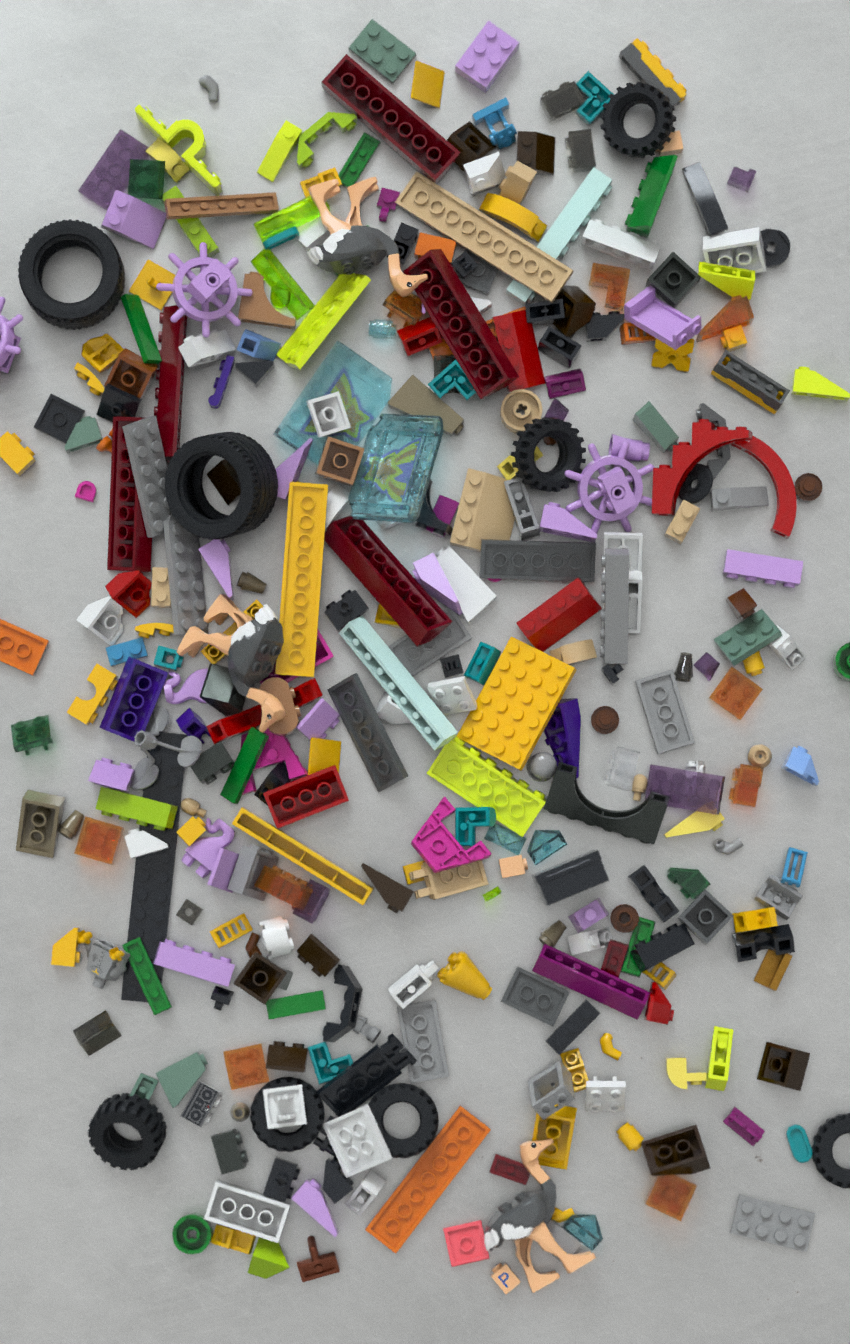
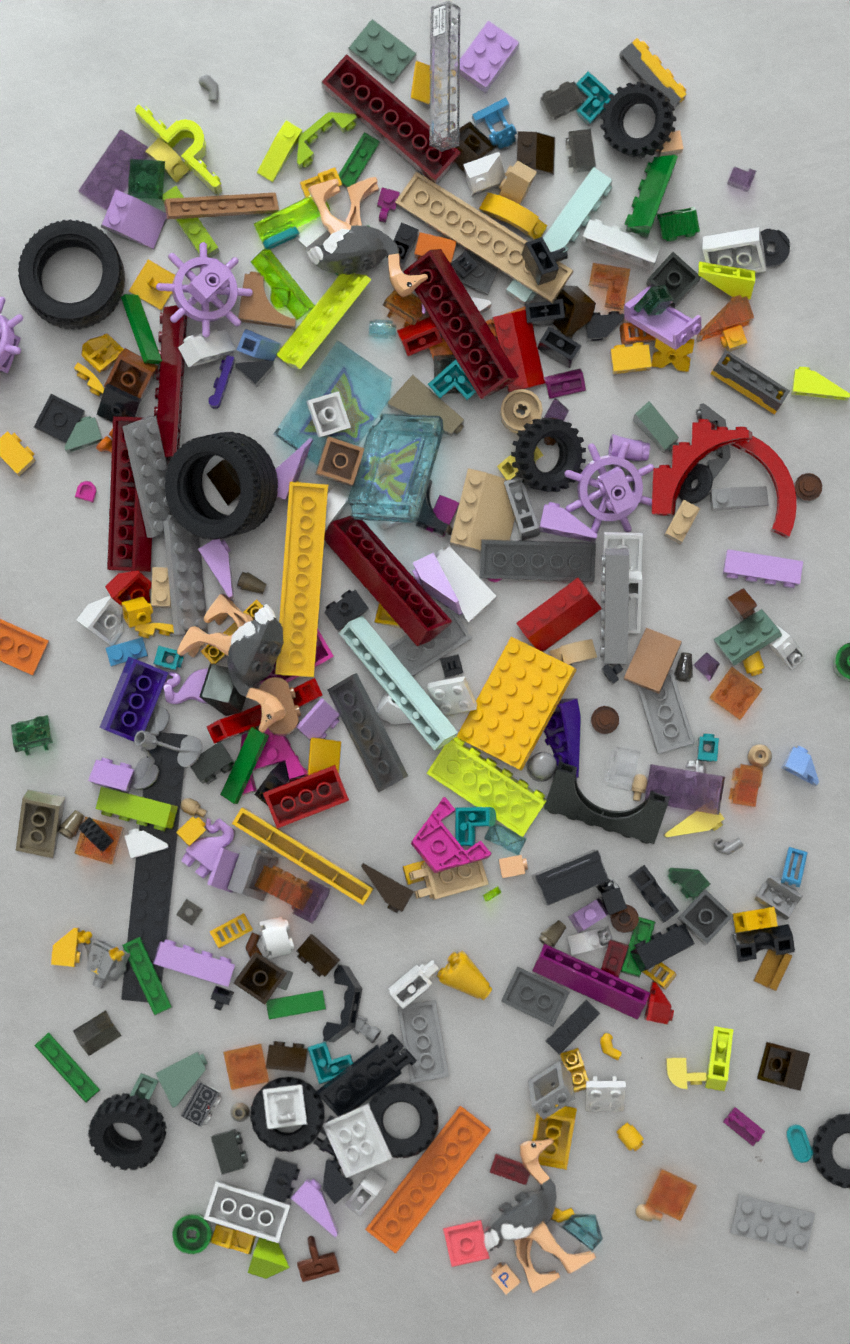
yellow arch [67,663,118,725] -> none
dark purple brick [176,707,211,744] -> none
teal slope [464,641,501,685] -> none
clear light blue slope [527,830,567,865] -> none
dark brown slope [641,1125,710,1176] -> none
black slope [682,162,728,236] -> none
none -> green tile [34,1032,101,1103]
none -> black tyre [78,817,113,852]
none -> yellow brick [122,597,153,628]
none -> clear brick [429,0,460,152]
none -> black brick [521,237,568,285]
none -> black slope [596,879,627,915]
none -> yellow brick [610,342,652,375]
none -> medium nougat tile [624,628,682,694]
none -> clear green brick [634,285,674,316]
none -> tan cylinder [635,1204,663,1222]
none -> green brick [657,207,700,241]
none -> teal brick [696,733,719,762]

